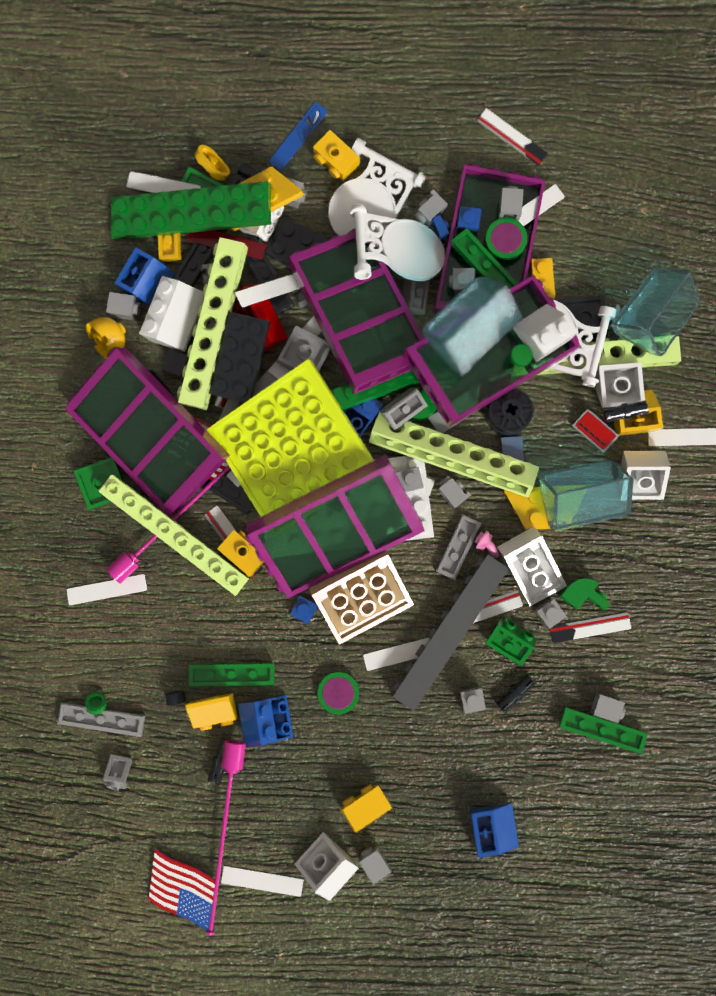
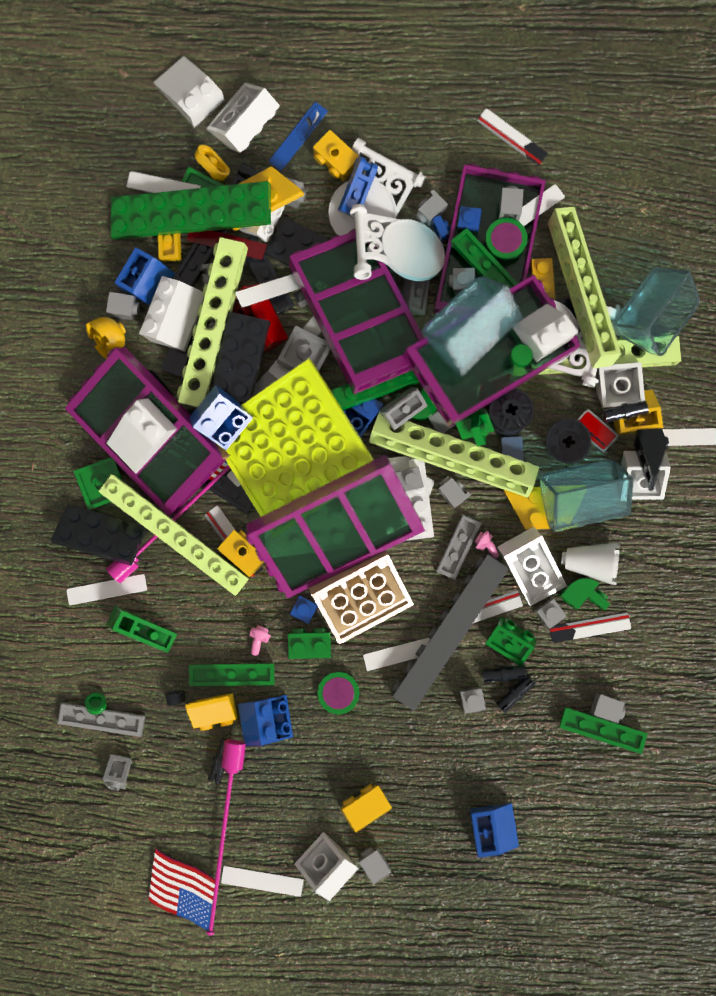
none -> black plate [51,504,147,566]
none -> green slope [106,605,177,653]
none -> white slope [107,398,177,474]
none -> white slope [153,56,224,127]
none -> slope [189,385,253,450]
none -> white slope [206,83,279,152]
none -> bright pink plate [249,625,271,656]
none -> green bracket [287,628,331,659]
none -> blue plate [338,156,378,219]
none -> green brick [456,408,494,447]
none -> black pin [483,664,527,683]
none -> black wheel [546,419,591,464]
none -> yellowish green brick [548,207,621,368]
none -> white cone [561,542,620,585]
none -> black slope [633,428,669,491]

